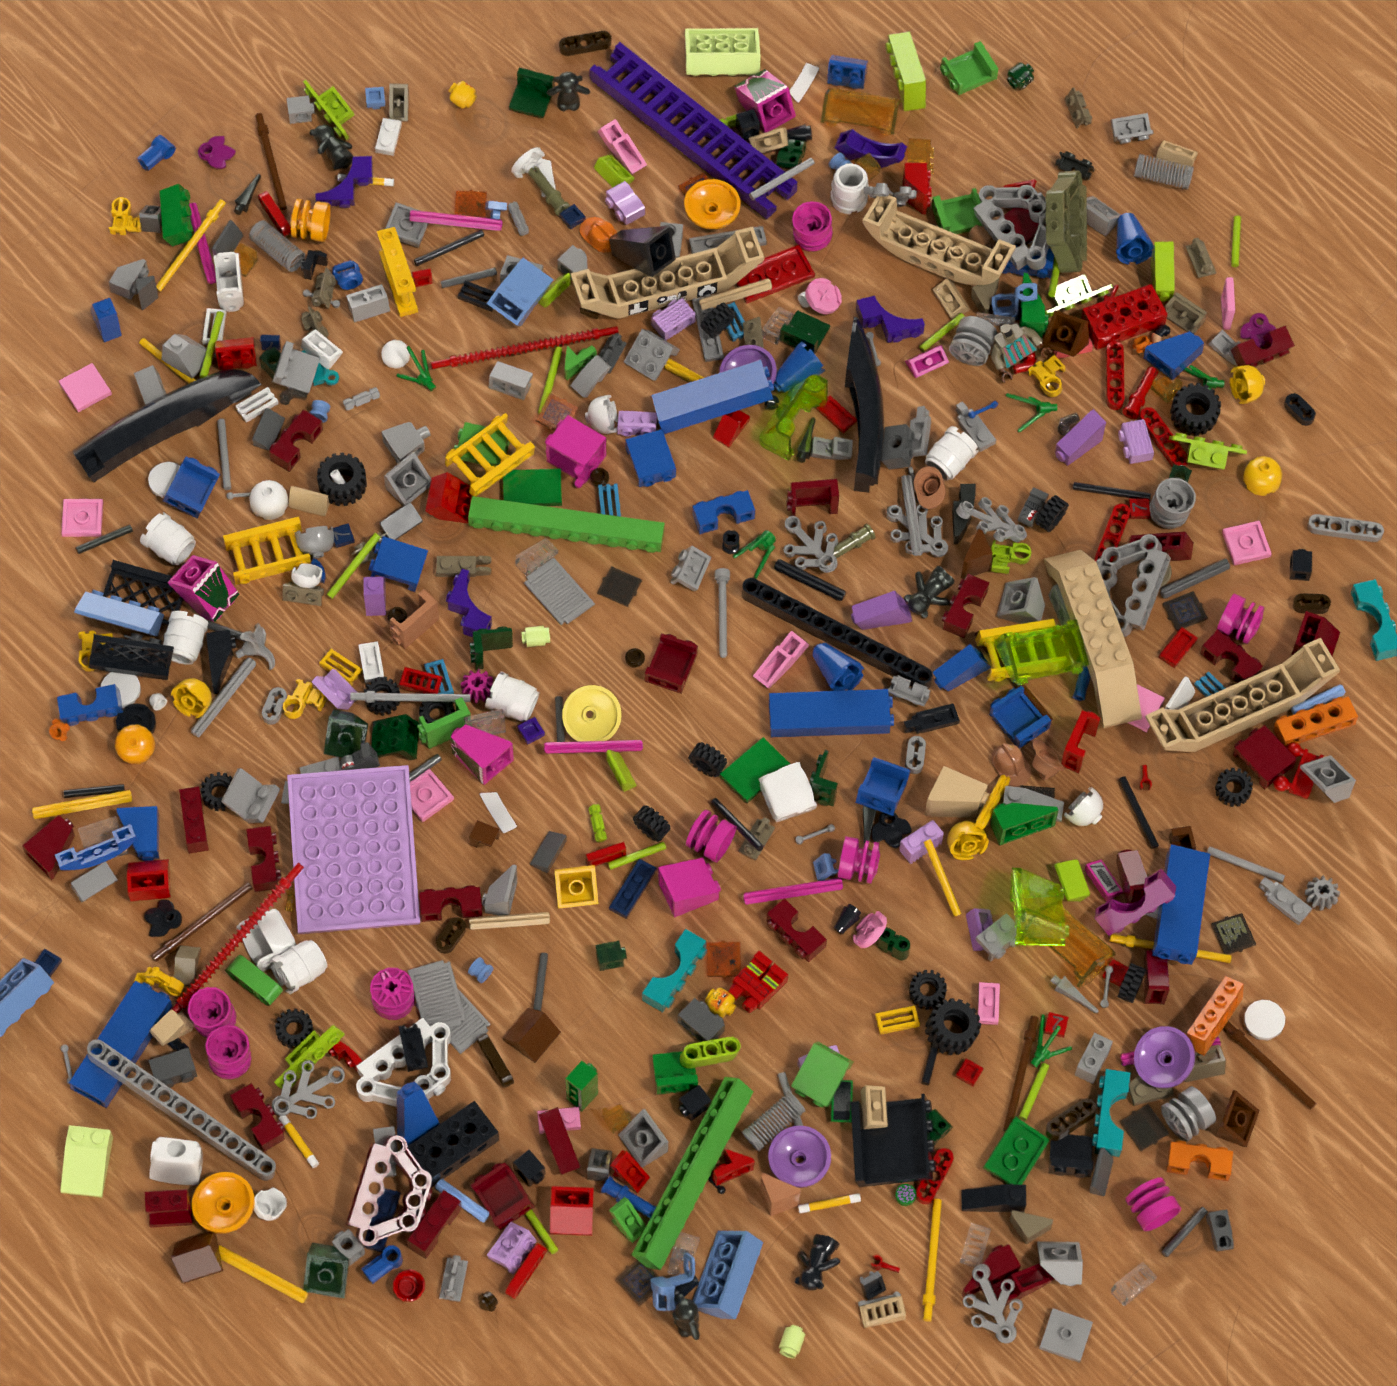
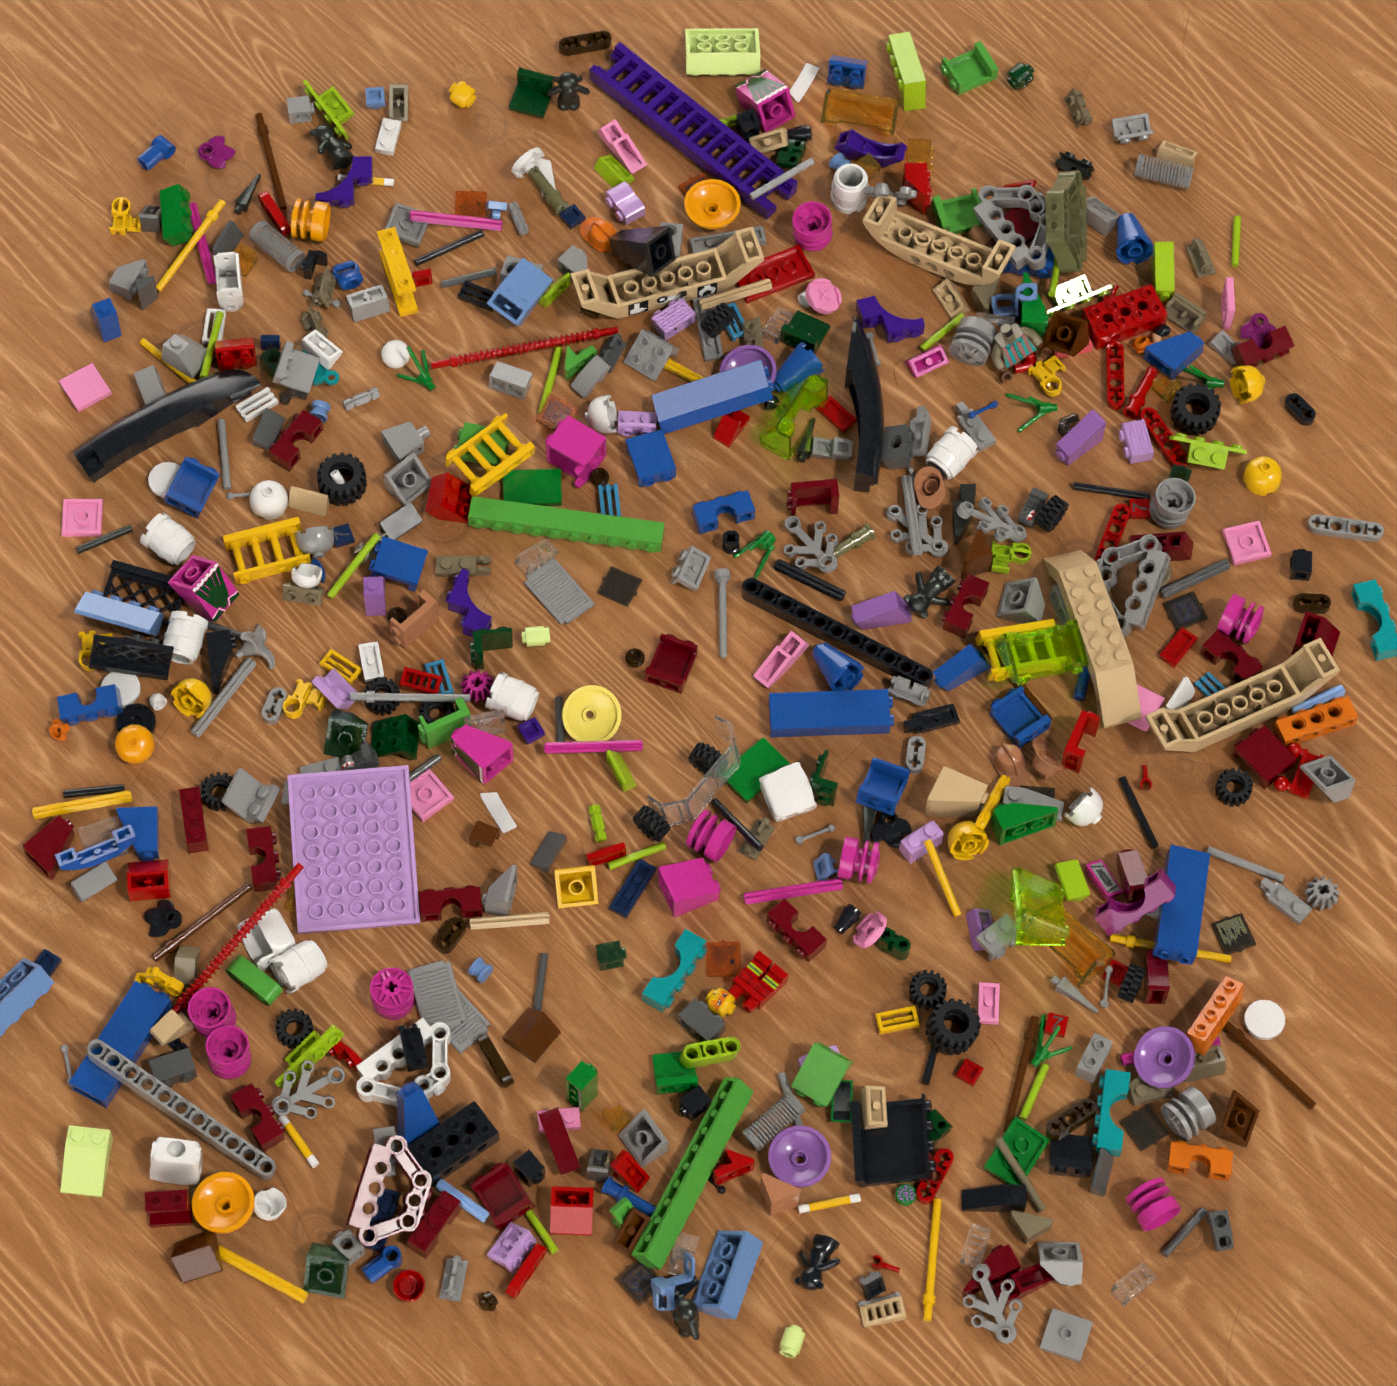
reddish brown panel [1169,826,1196,850] -> none
none -> reddish brown slope [611,1207,651,1254]
none -> clear windscreen [646,715,741,826]
none -> dark tan bar [995,1137,1046,1213]

